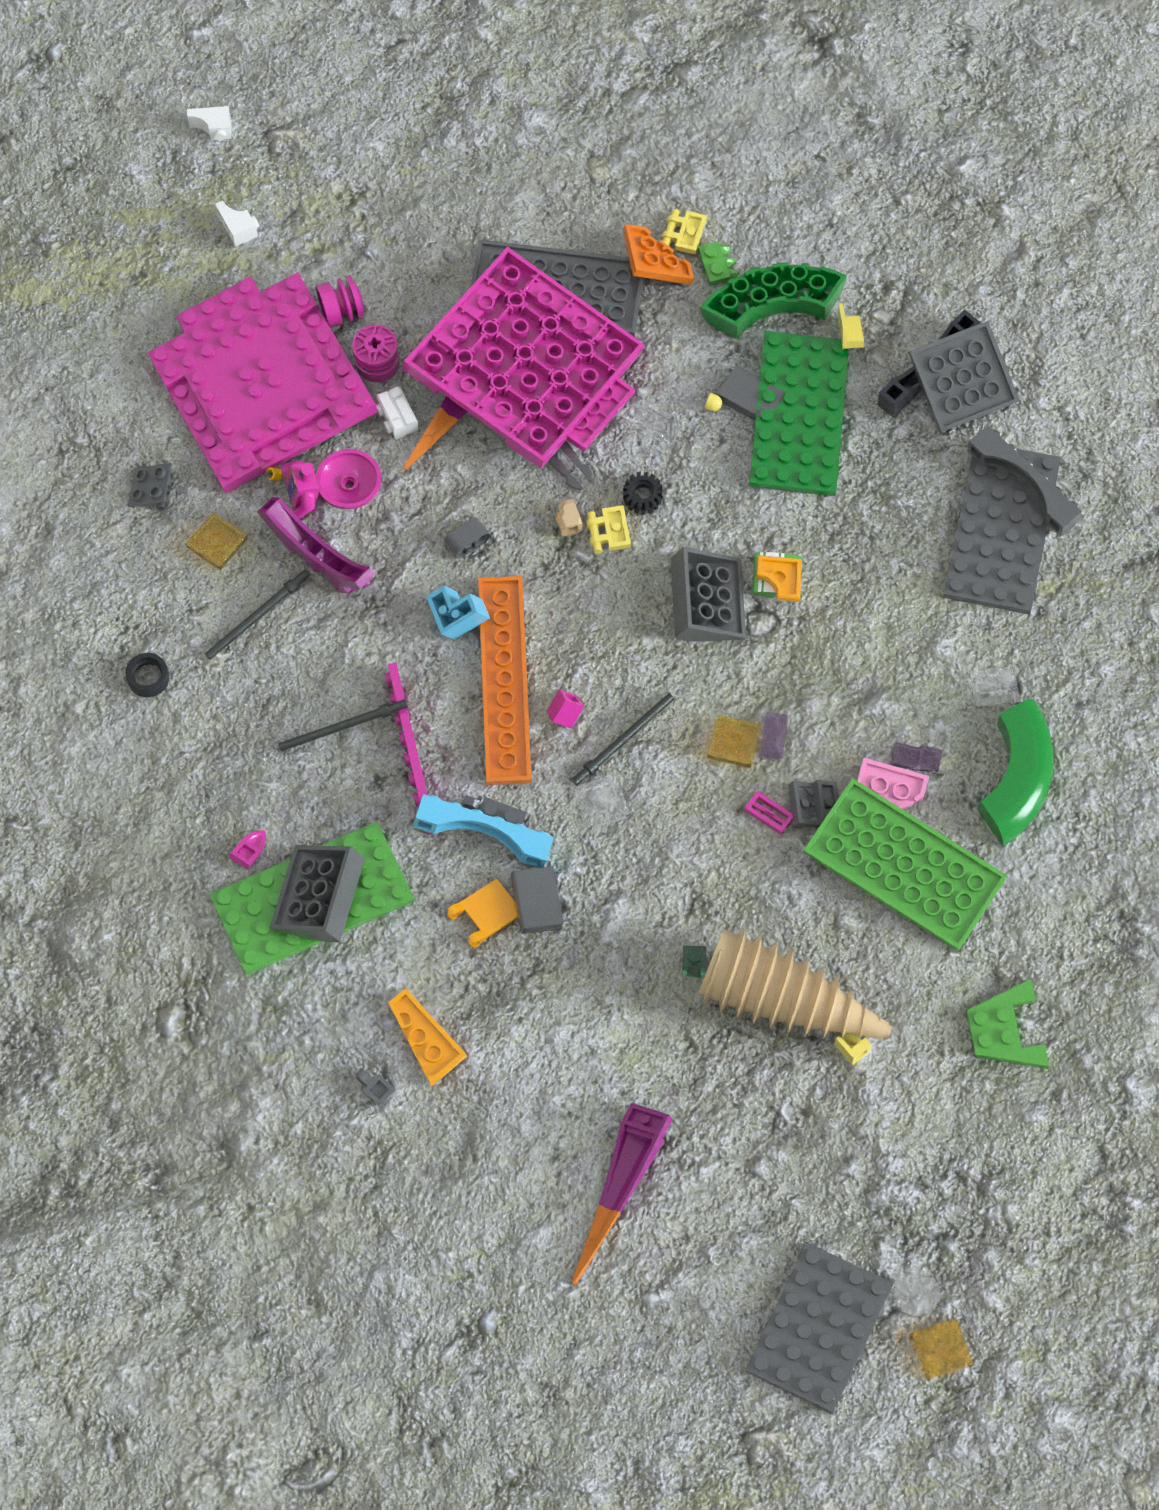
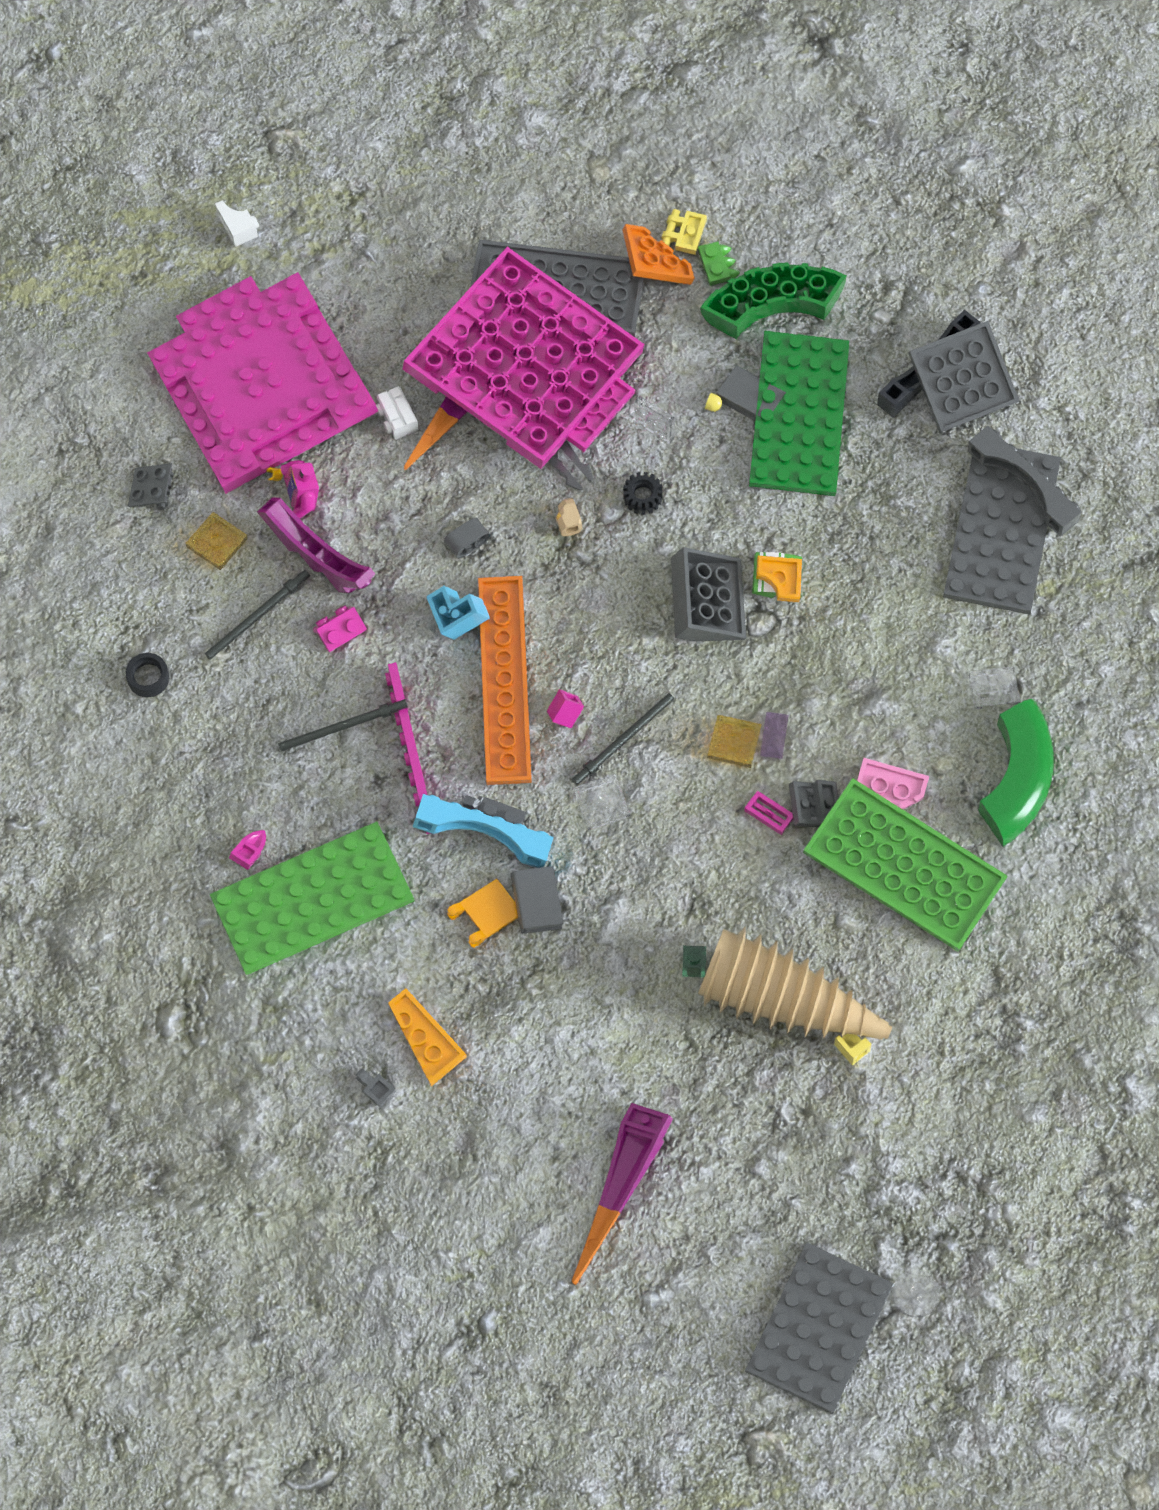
white arch [187,106,232,141] -> none
dark grey slope [270,845,365,942] -> none
dark pink wheel [315,275,364,328] -> none
dark pink dish [316,449,382,509] -> none
dark pink wheel [352,325,400,382] -> none
light yellow plate [586,505,631,554] -> none
light yellow panel [838,303,864,349] -> none
clear purple slope [891,742,942,772] -> none
clear yellow plate [910,1318,973,1380] -> none
bright green wing [966,979,1049,1069] -> none
none -> dark pink bracket [313,605,367,652]

